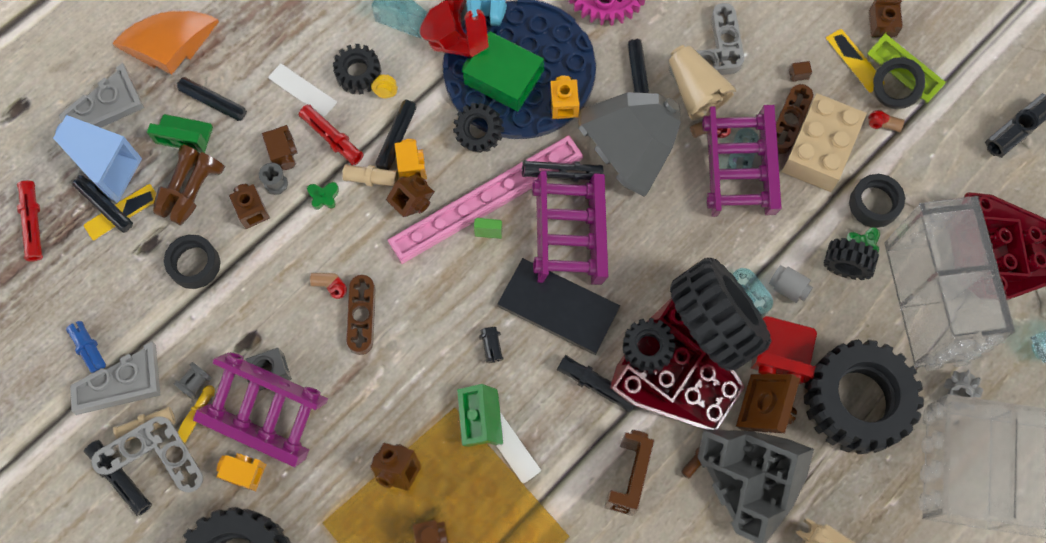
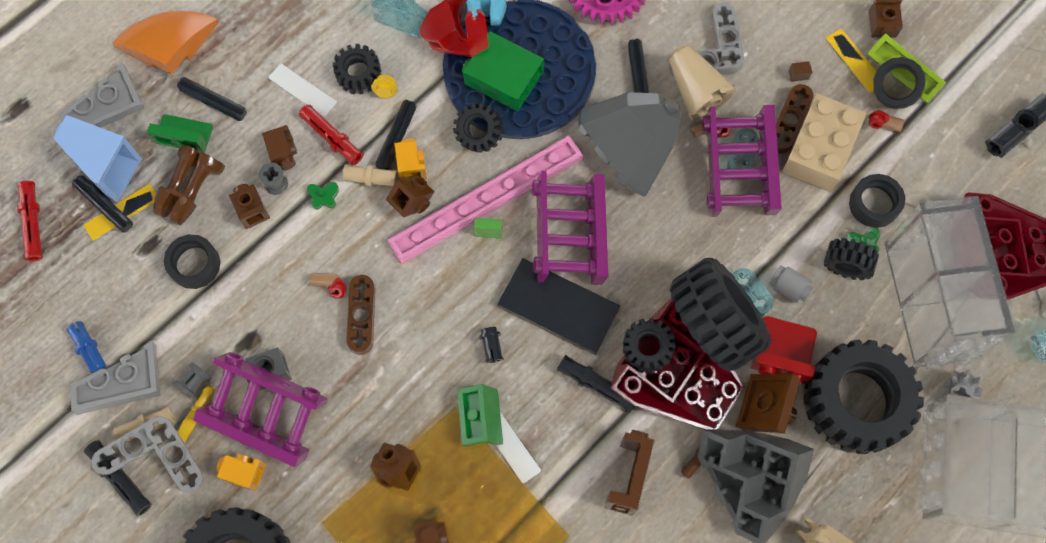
black pin [522,160,604,182] -> none
light orange brick [550,76,579,119] -> none

